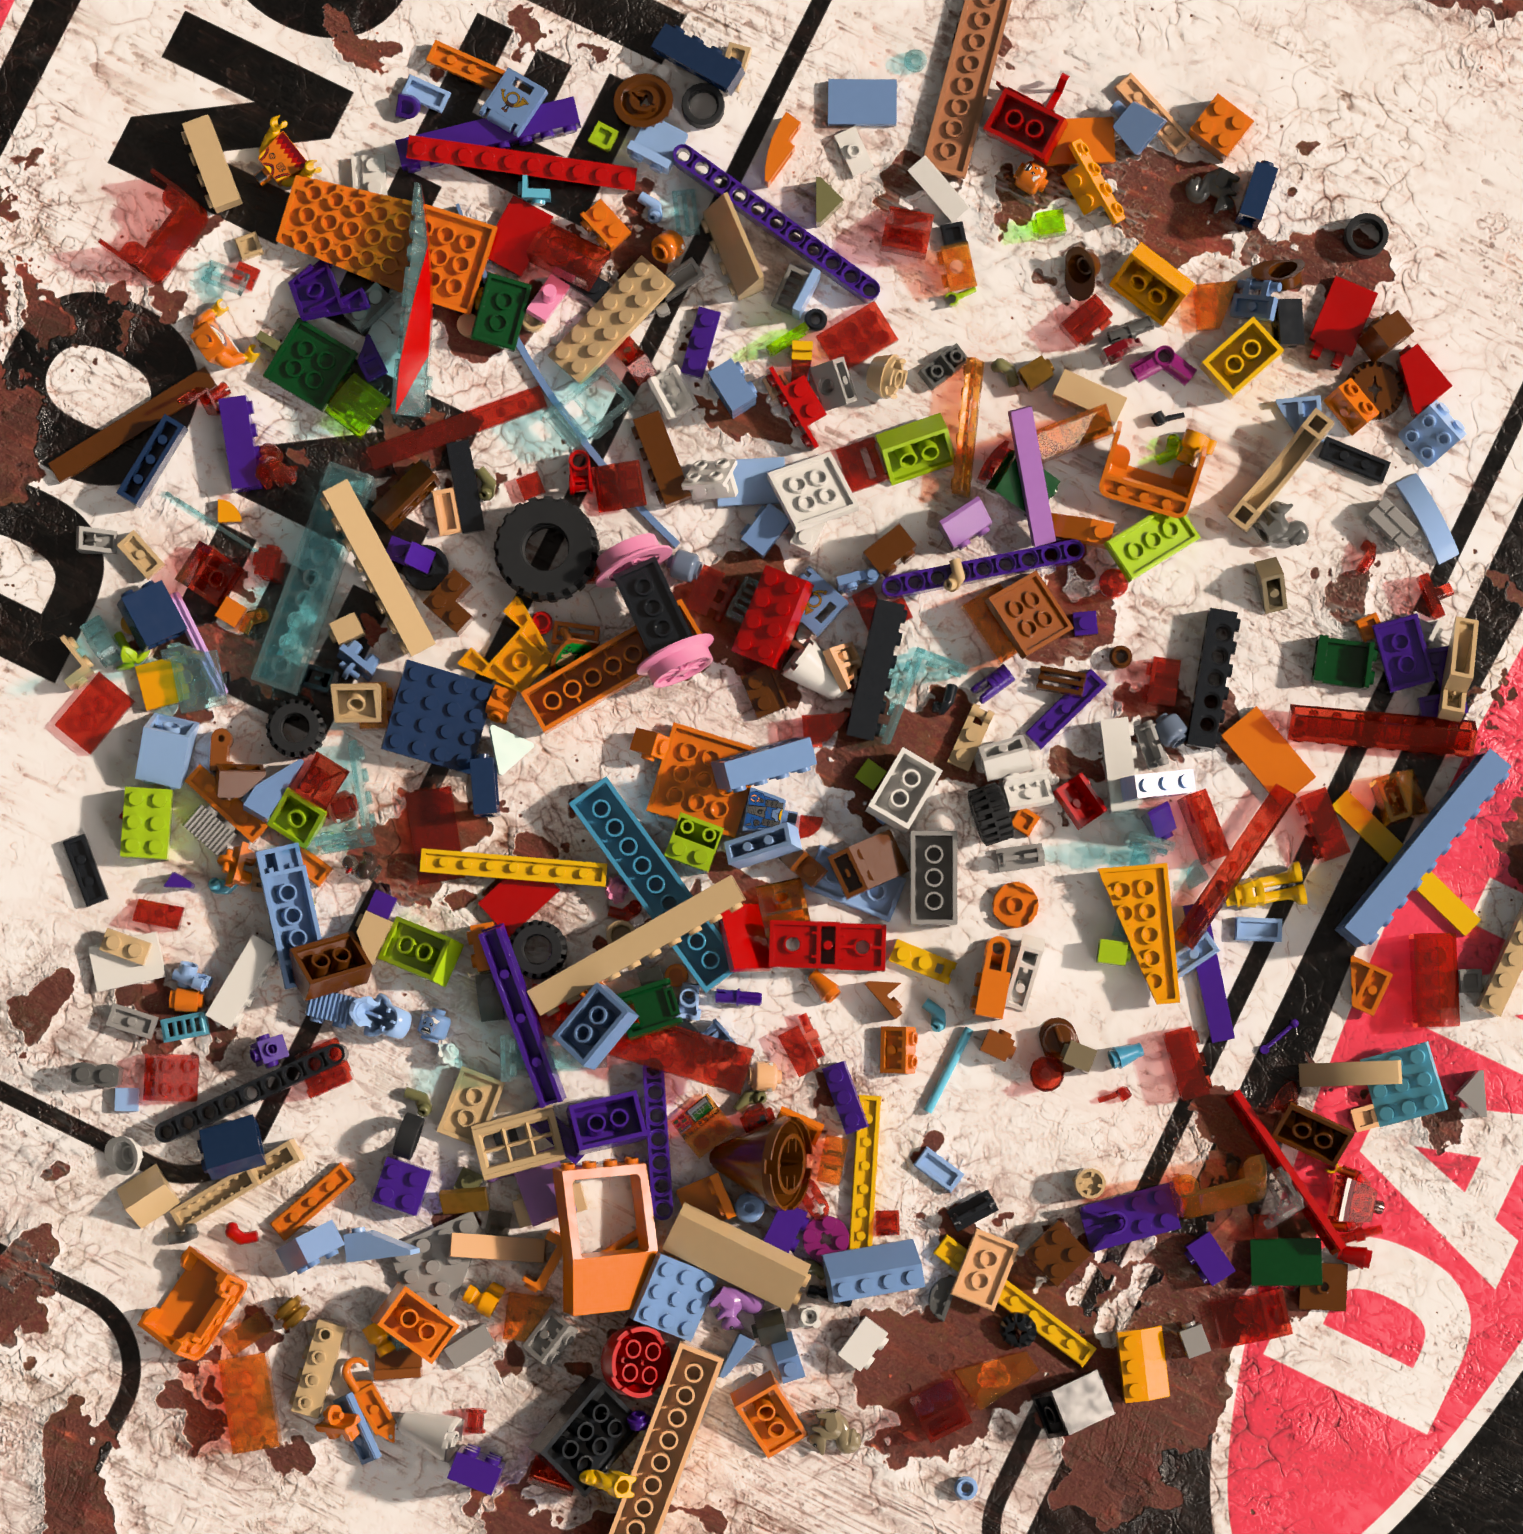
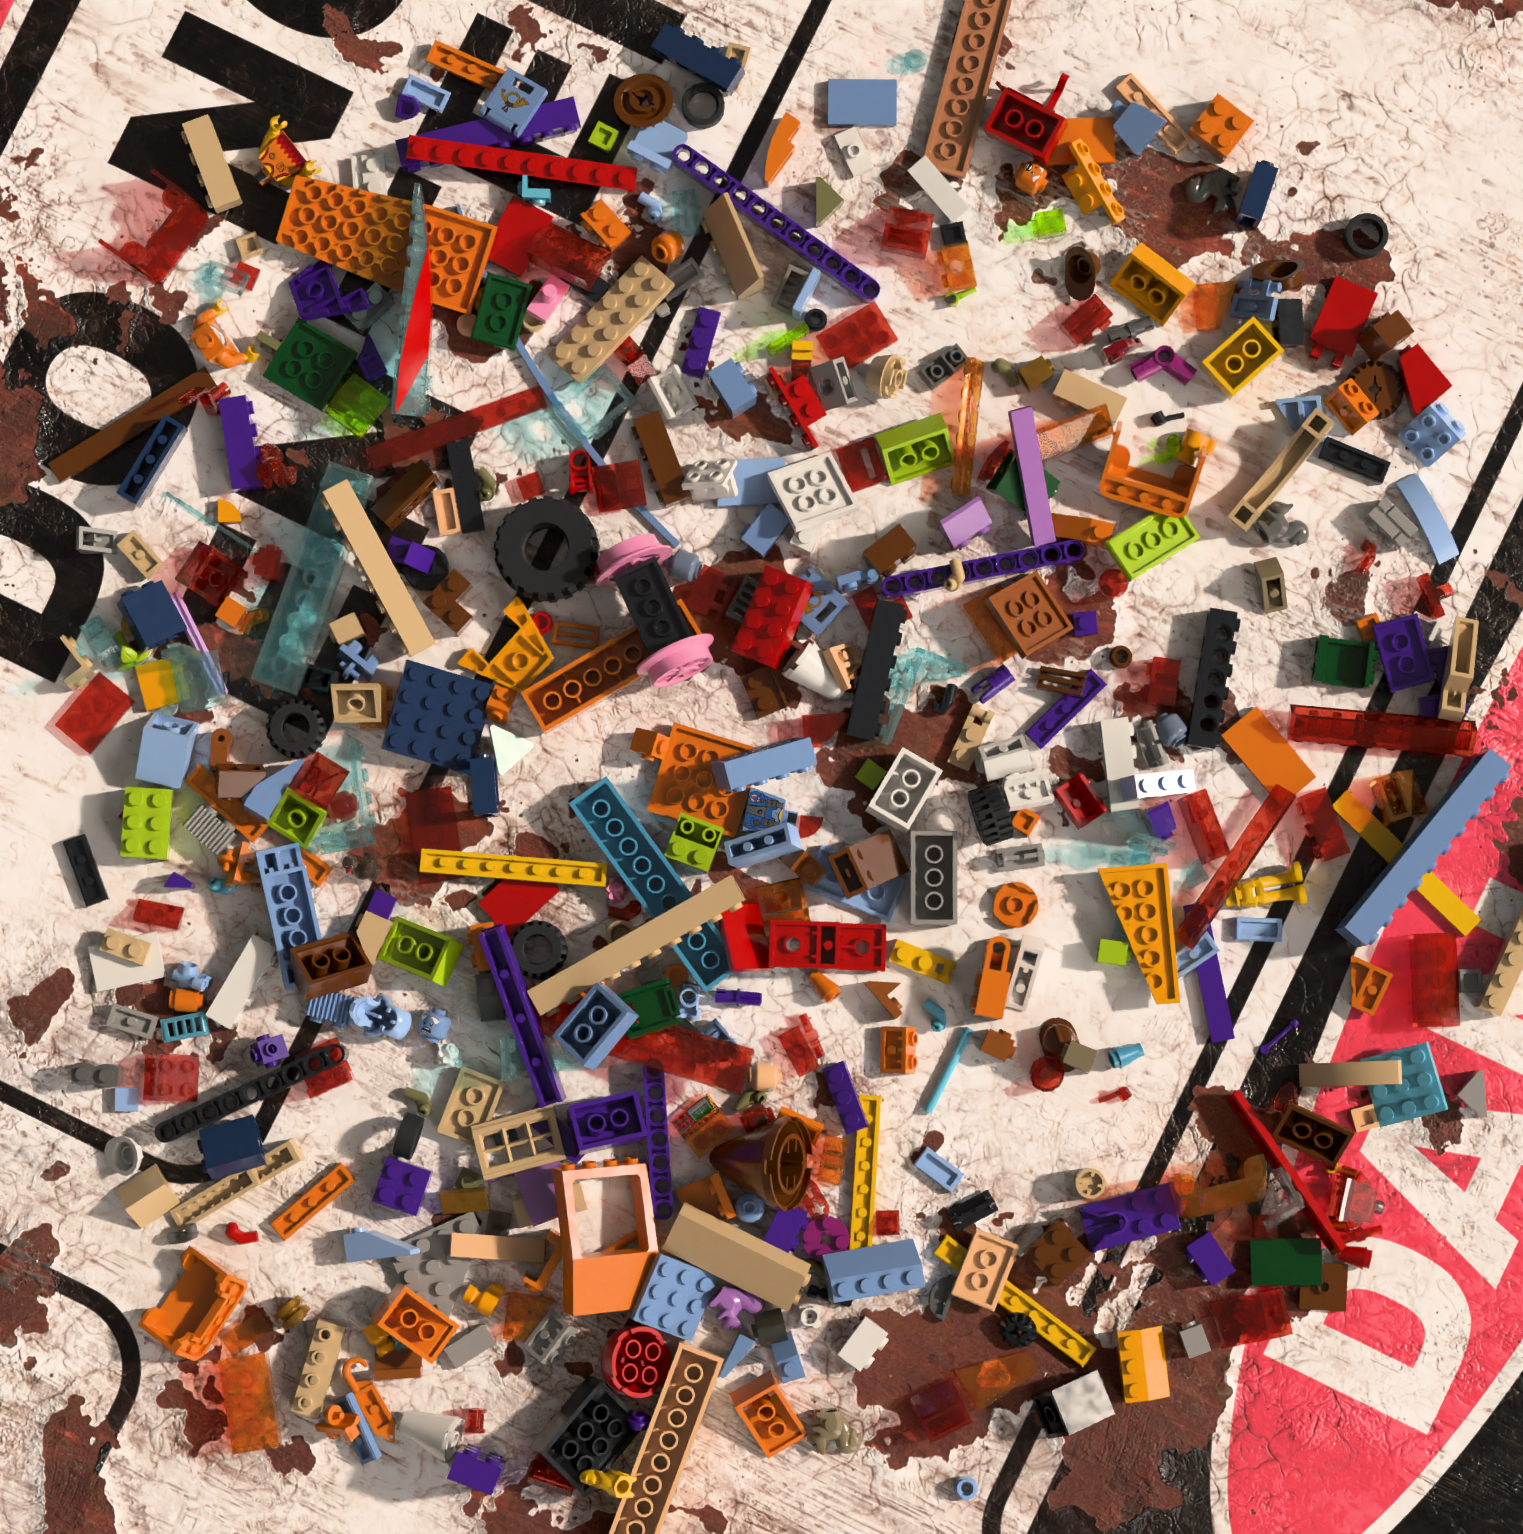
medium blue brick [275,1220,345,1275] -> none
shield [549,626,600,674] -> none
clear red brick [1162,1026,1212,1101] -> none

